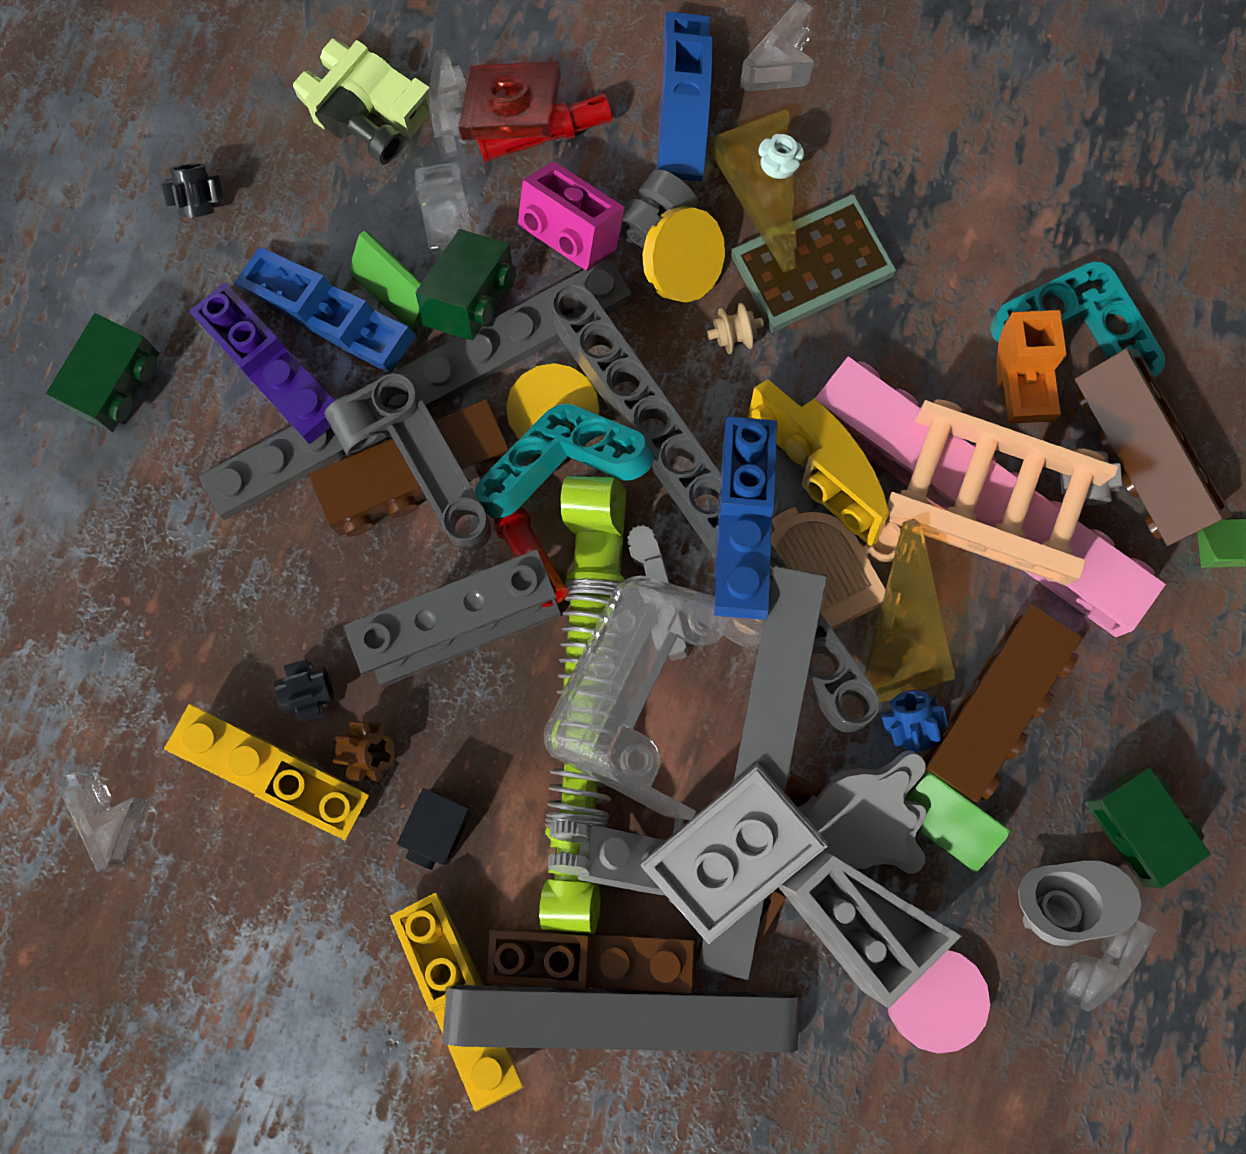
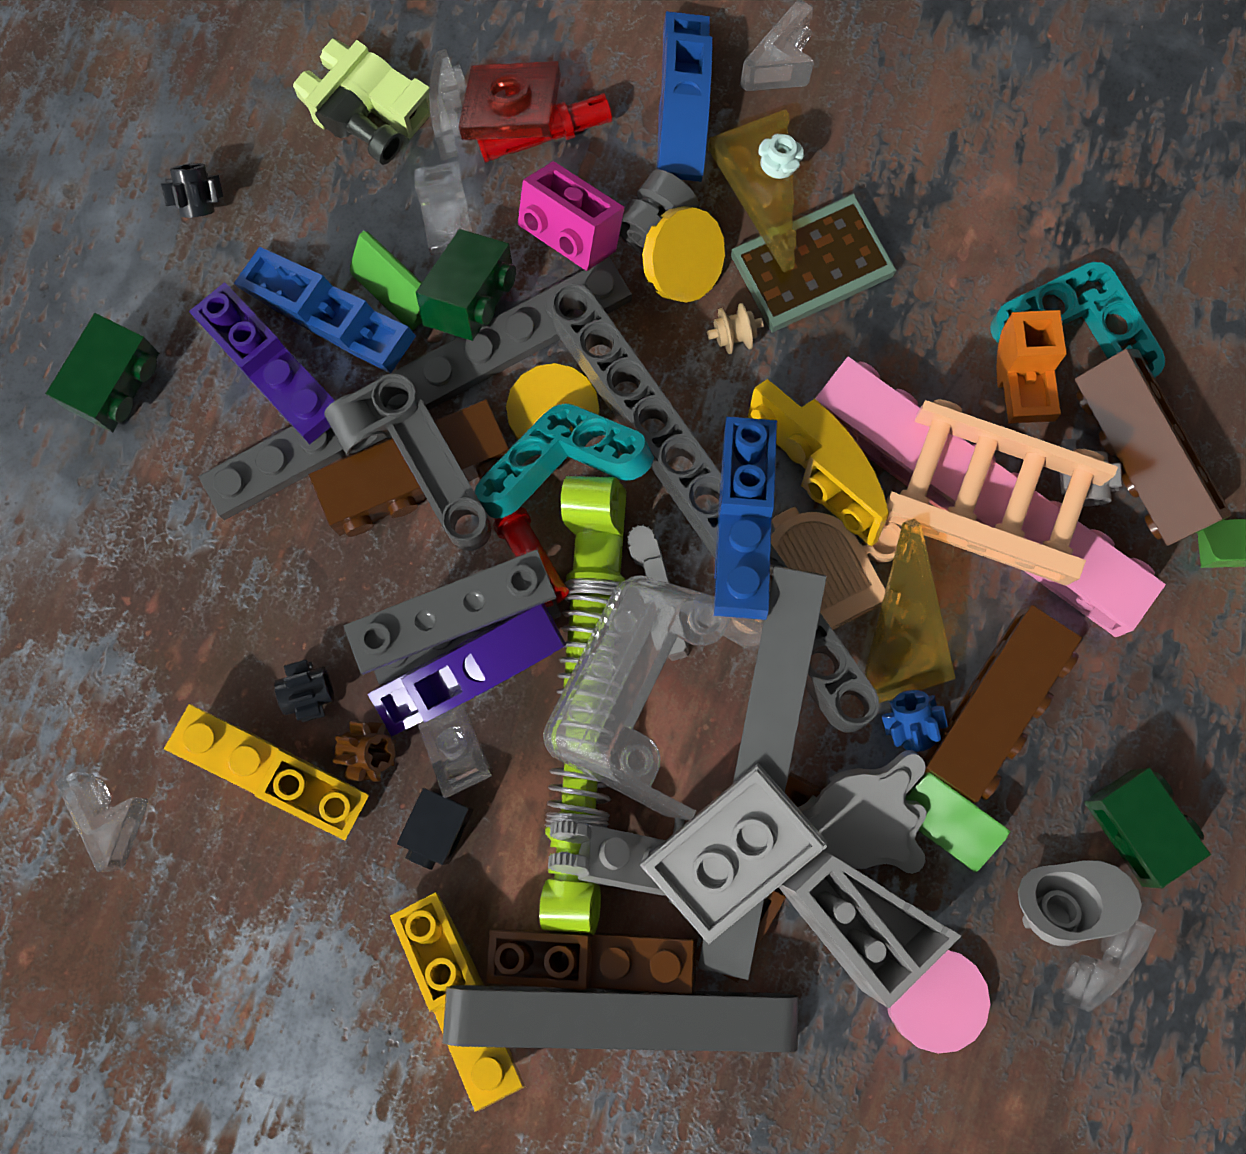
none -> dark purple slope [368,603,566,737]
none -> clear slope [418,703,494,798]

